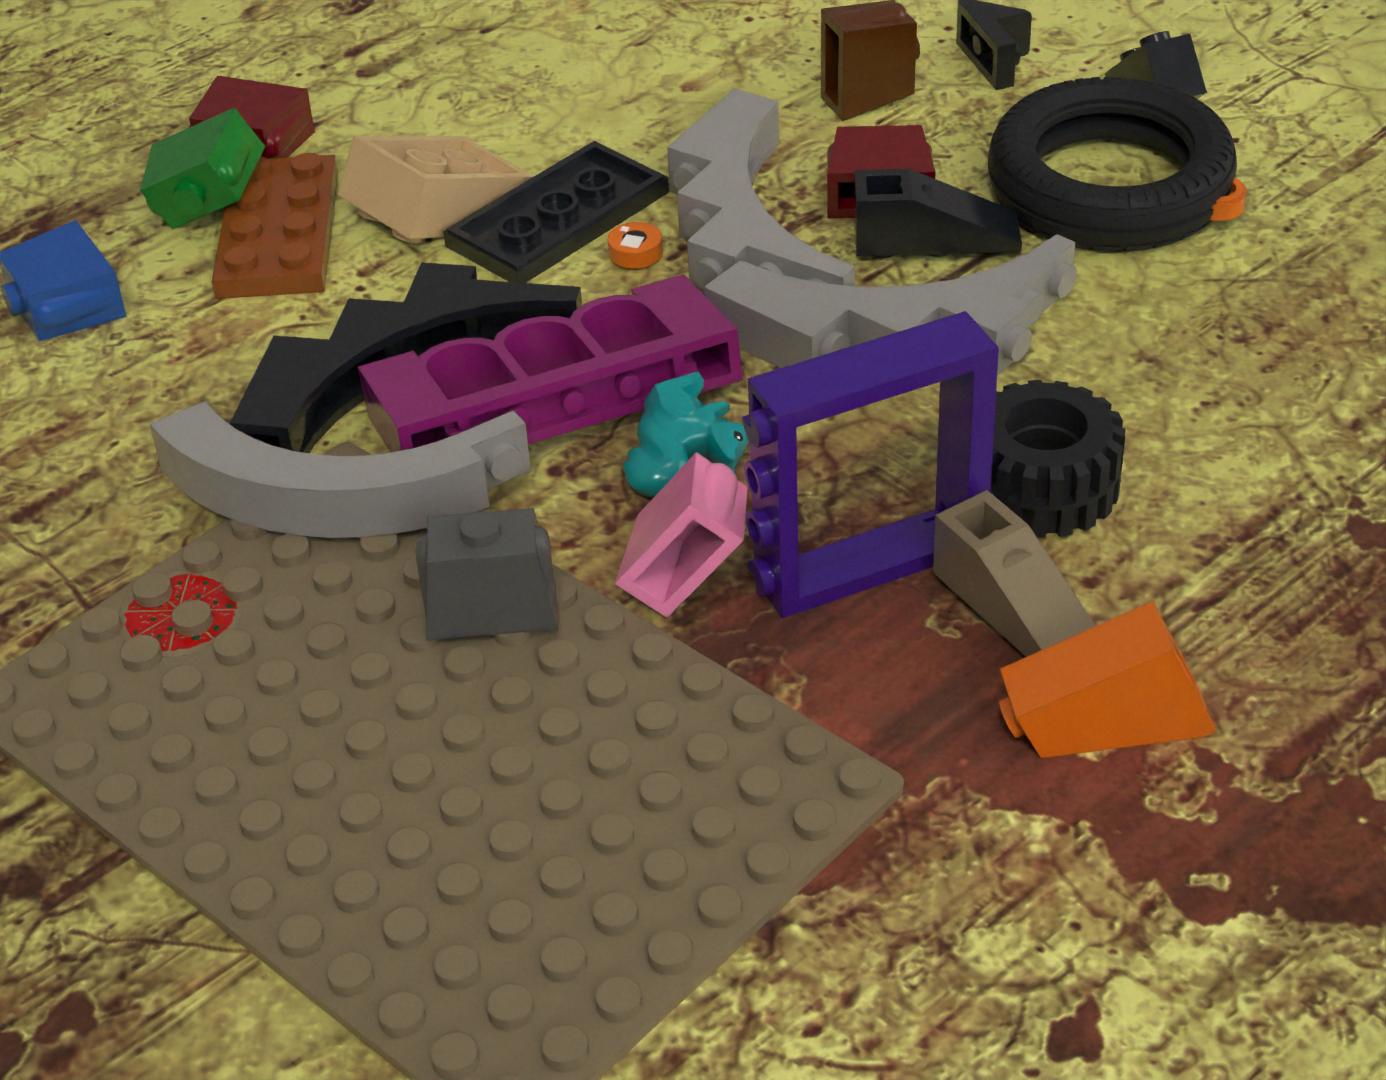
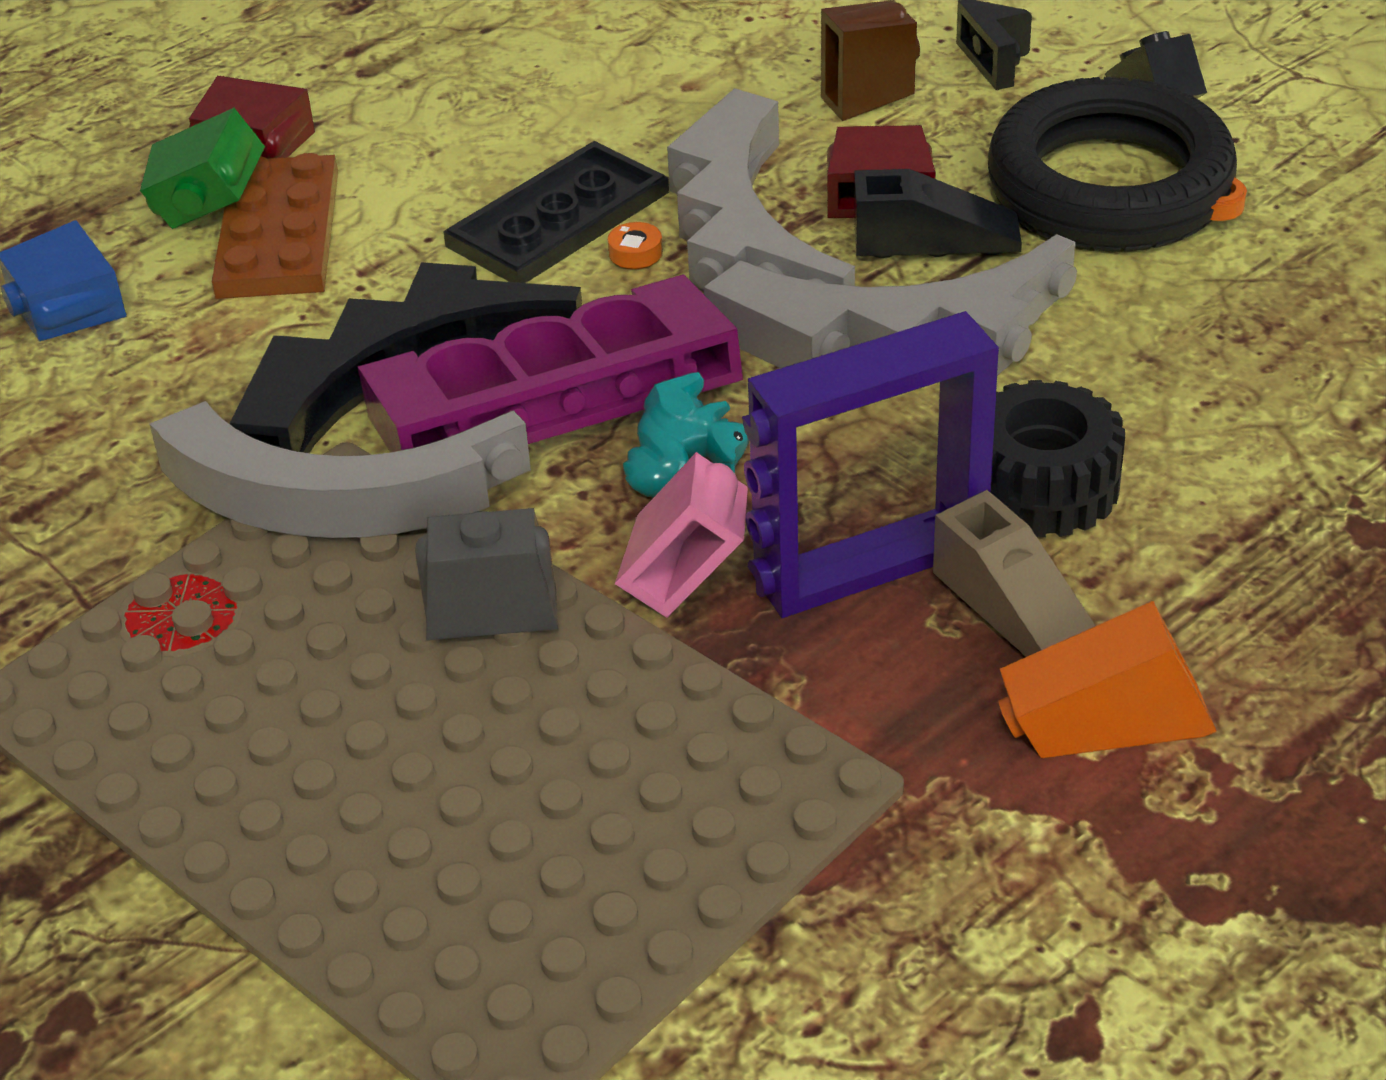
tan slope [338,136,534,243] -> none

